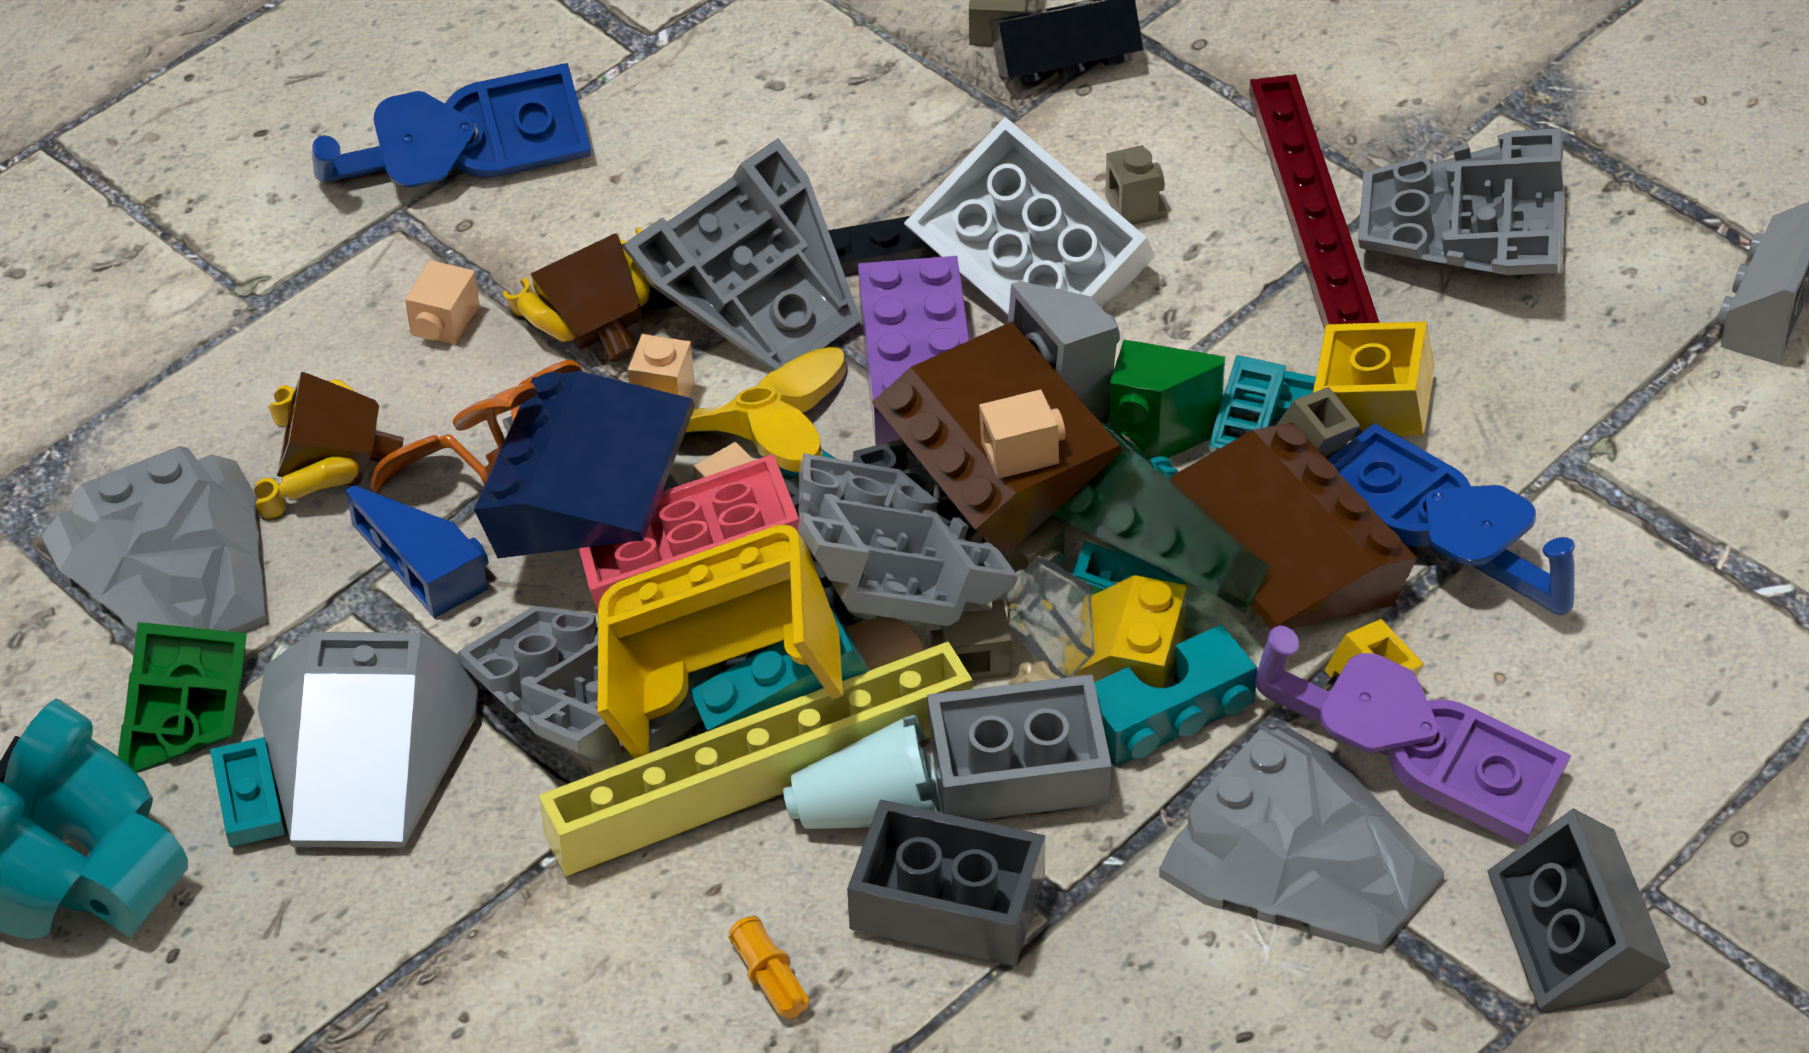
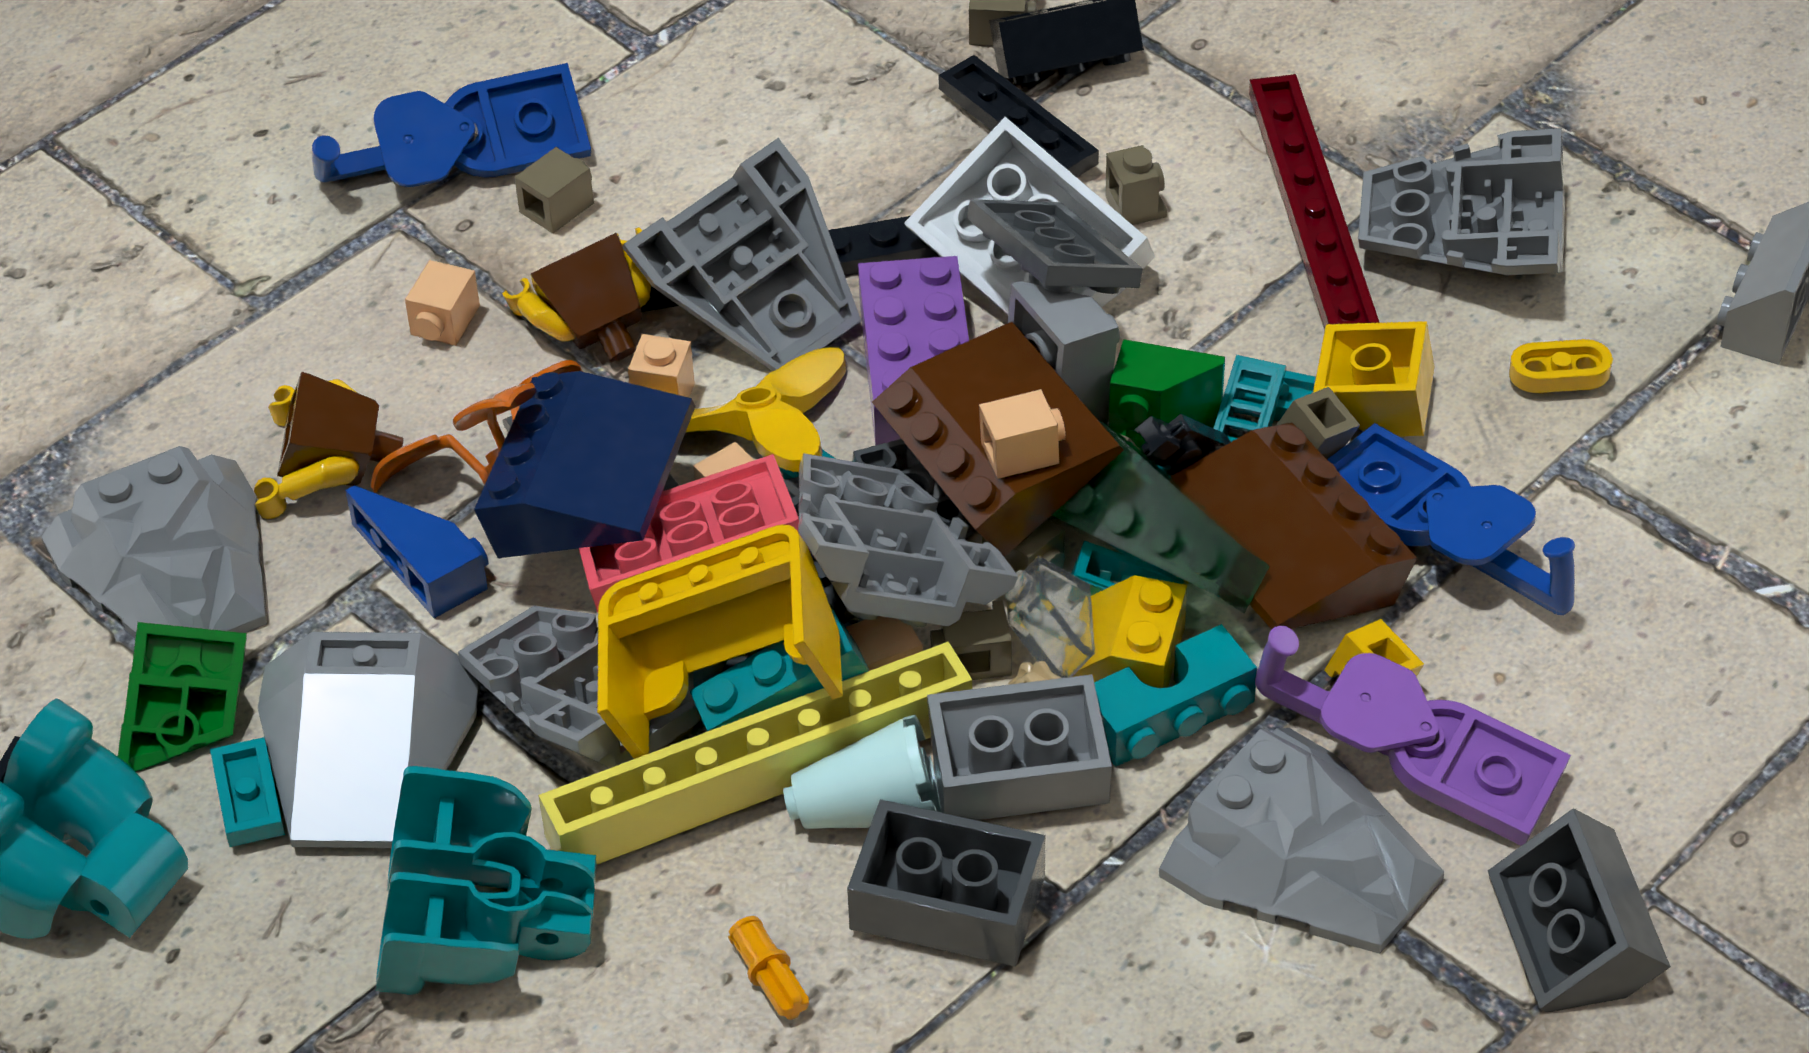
none -> teal piece [375,766,597,995]
none -> dark tan brick [515,147,594,233]
none -> black plate [938,55,1099,177]
none -> dark grey plate [967,199,1143,294]
none -> black hinge [1135,414,1231,473]
none -> yellow plate [1509,339,1613,393]

